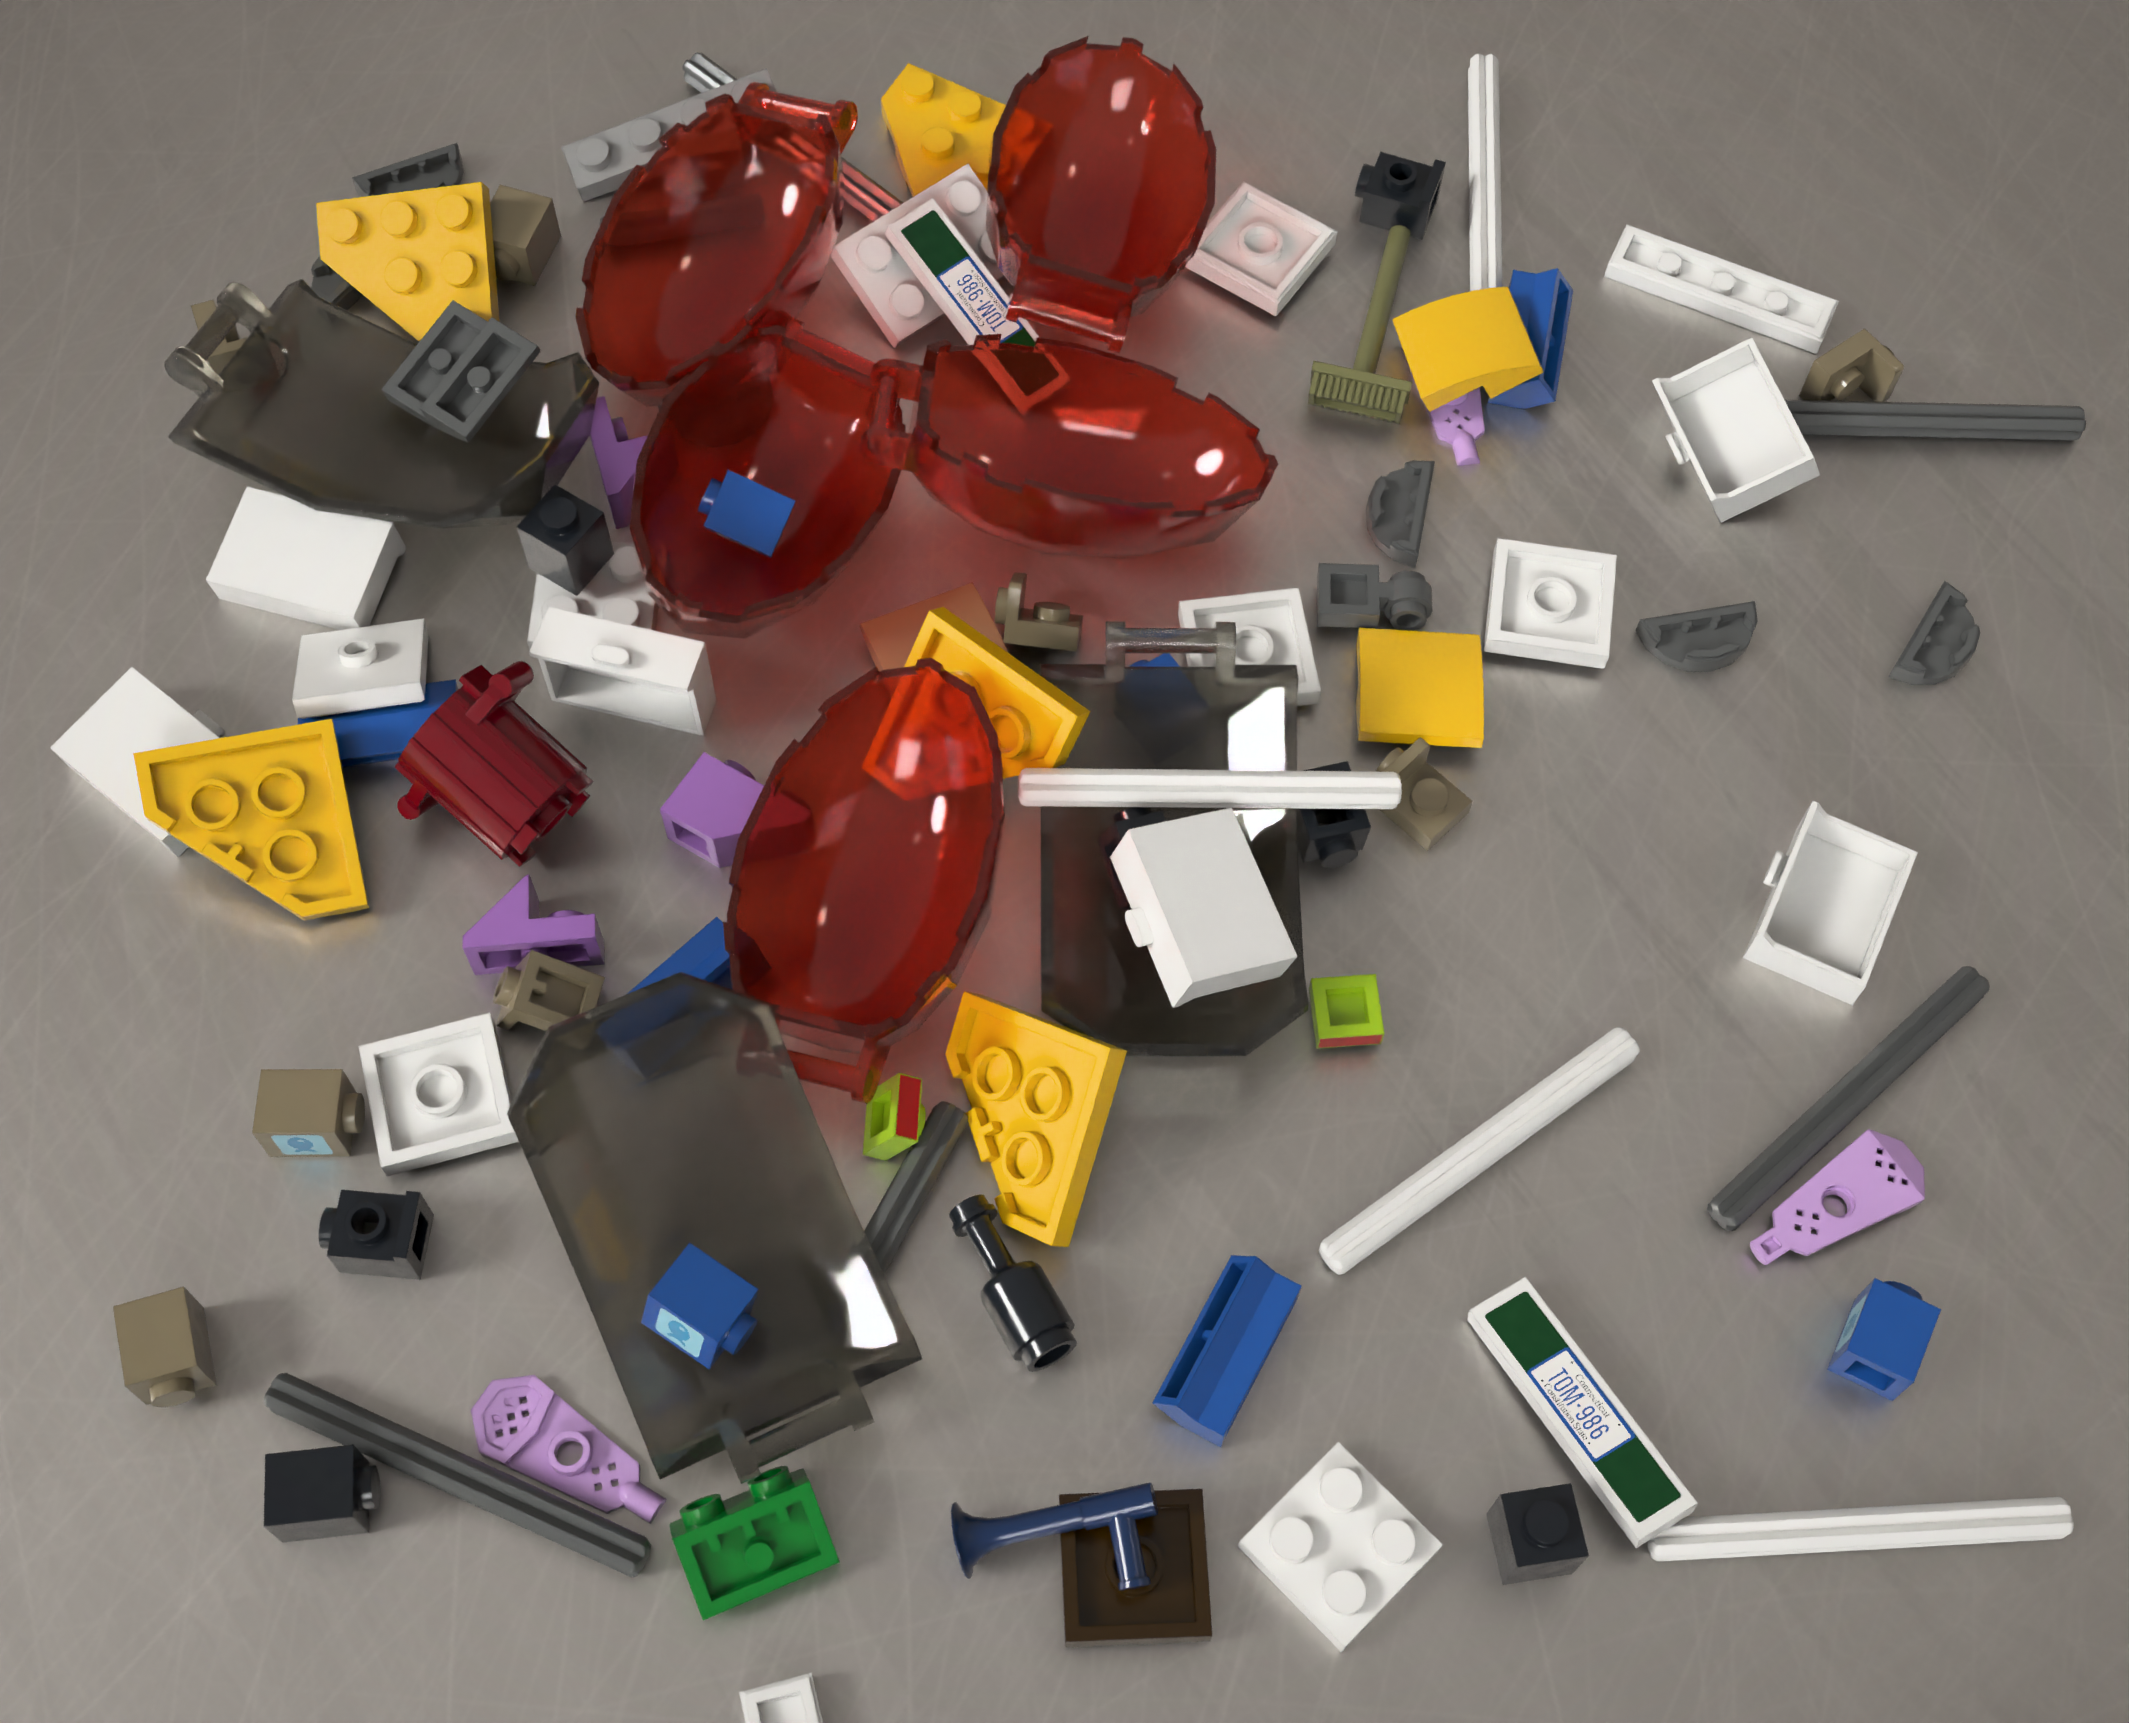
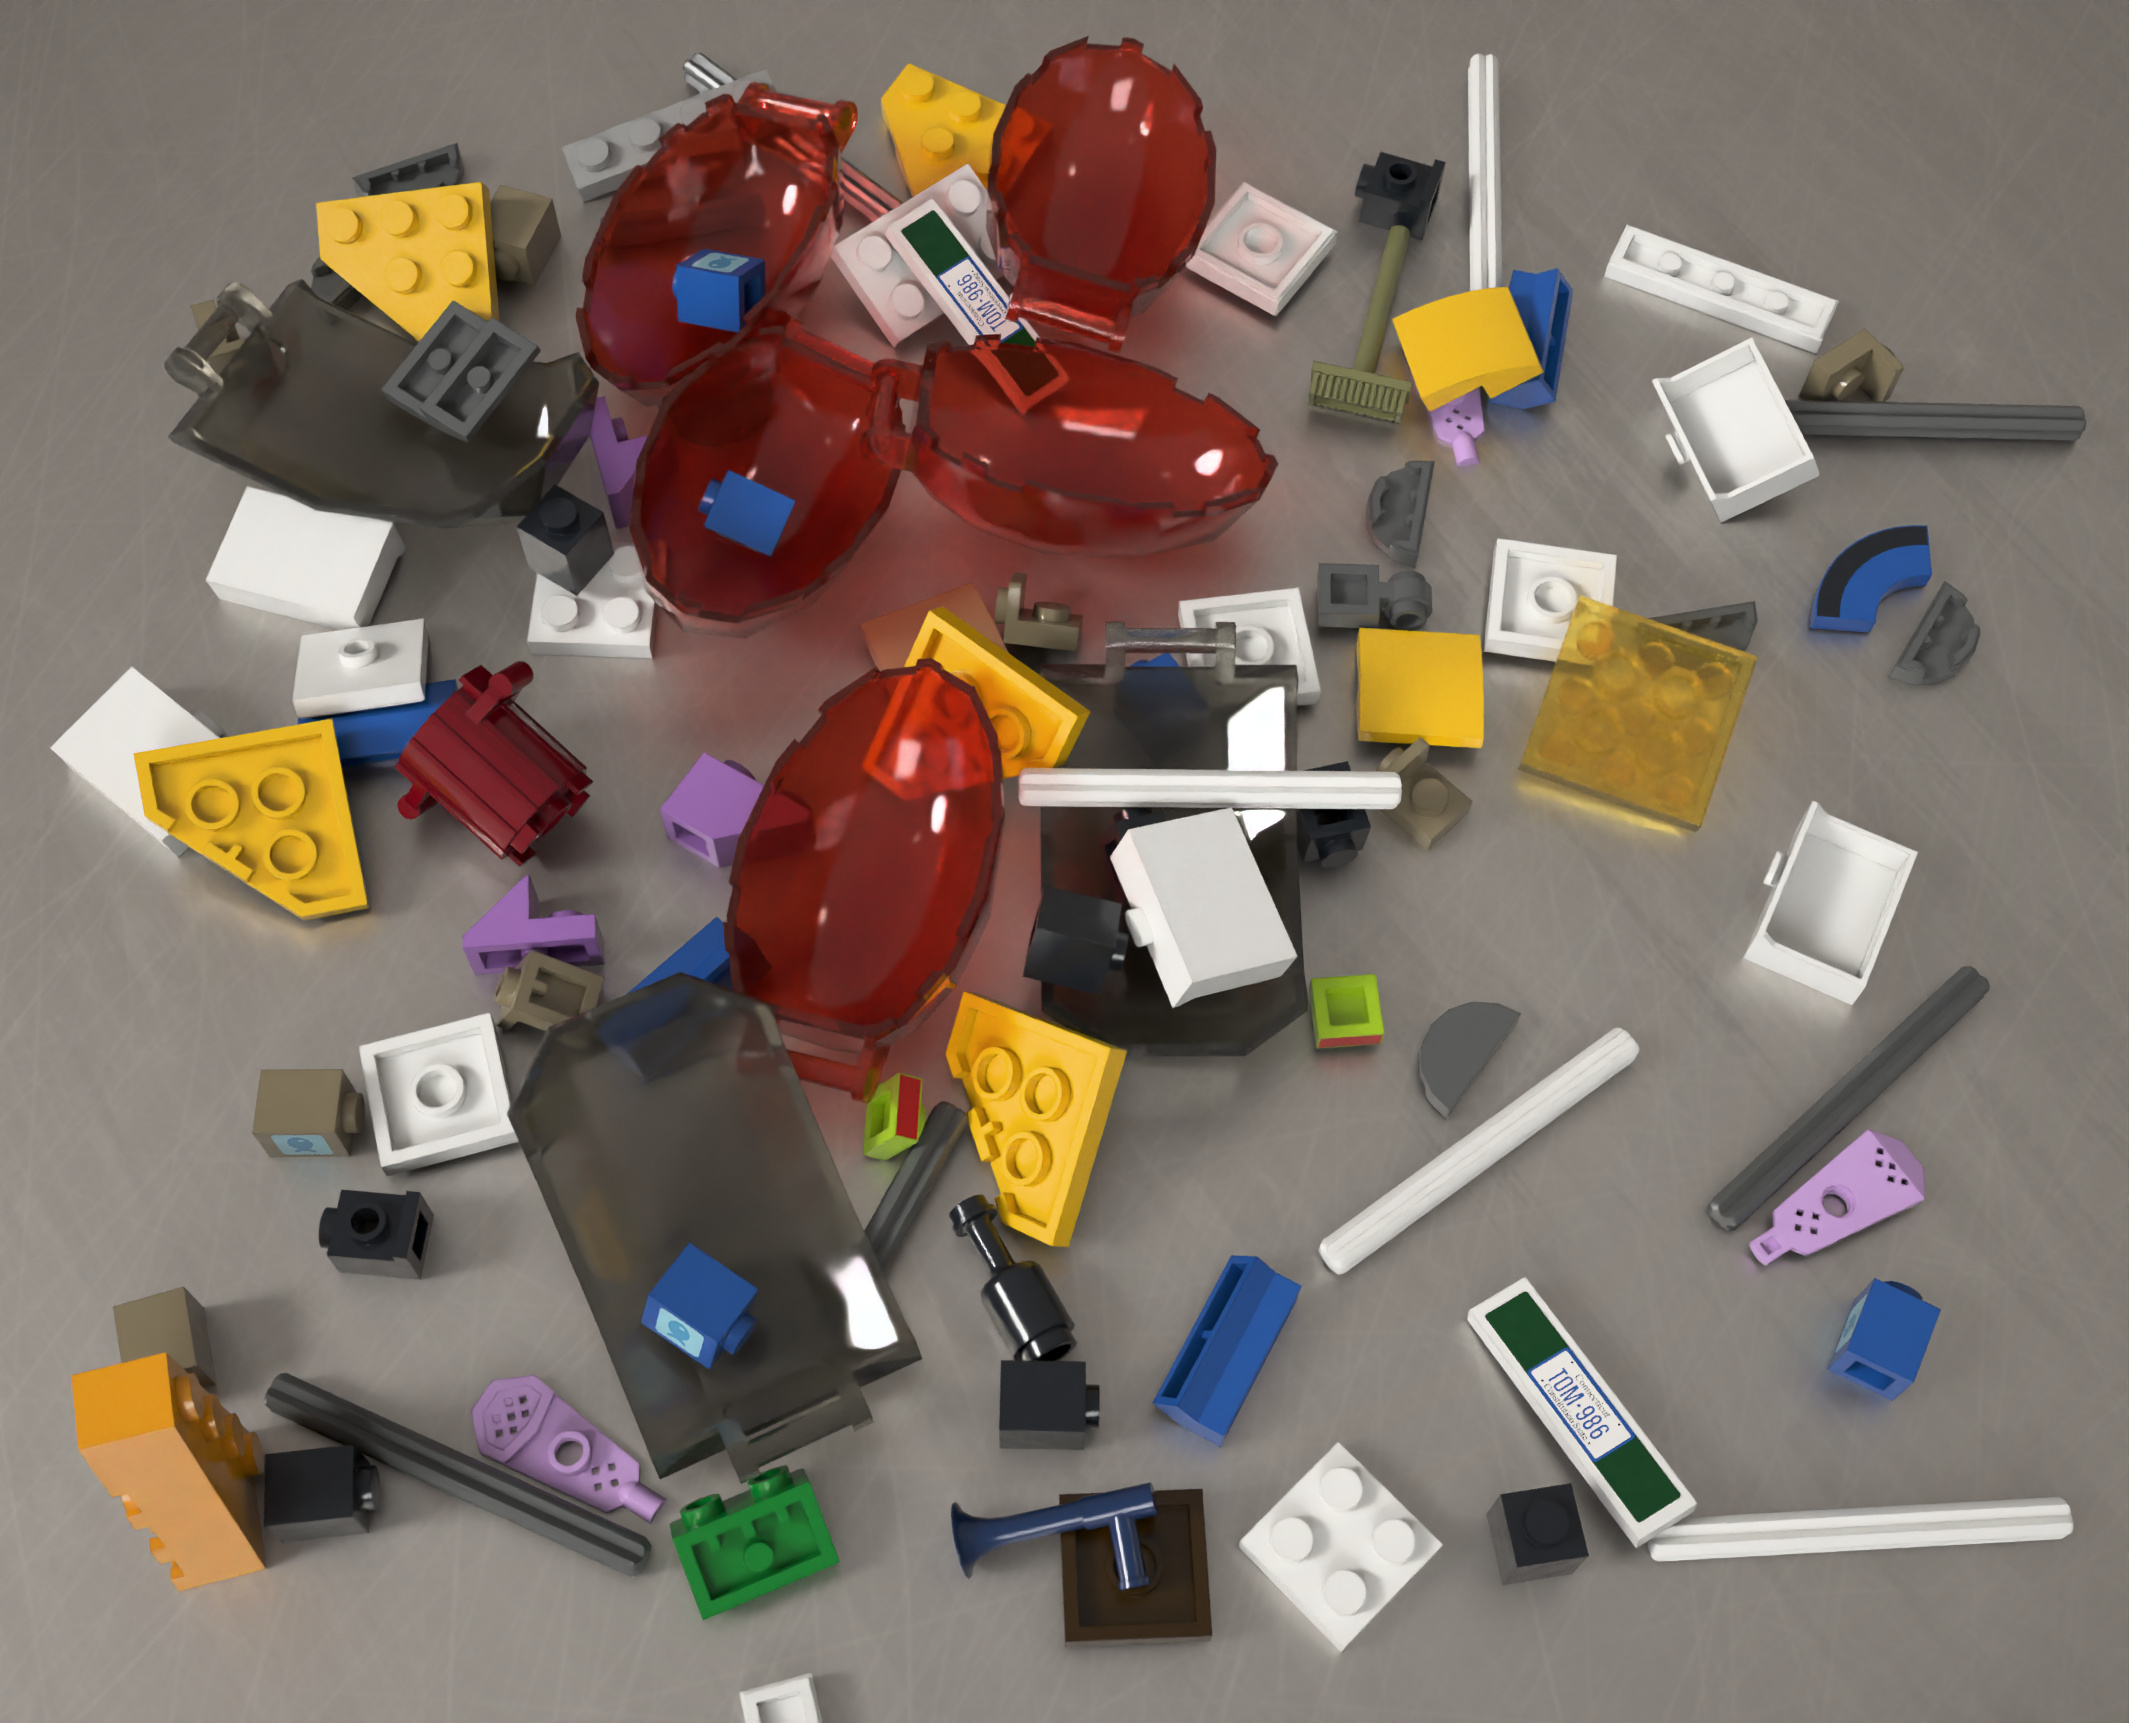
white container [529,606,717,736] -> none
none -> light orange wedge [71,1352,266,1591]
none -> blue brick [672,248,766,333]
none -> black brick [999,1360,1100,1450]
none -> black brick [1023,885,1129,995]
none -> dark grey tile [1418,1002,1521,1119]
none -> clear yellow plate [1517,595,1758,832]
none -> blue tile [1810,525,1932,633]

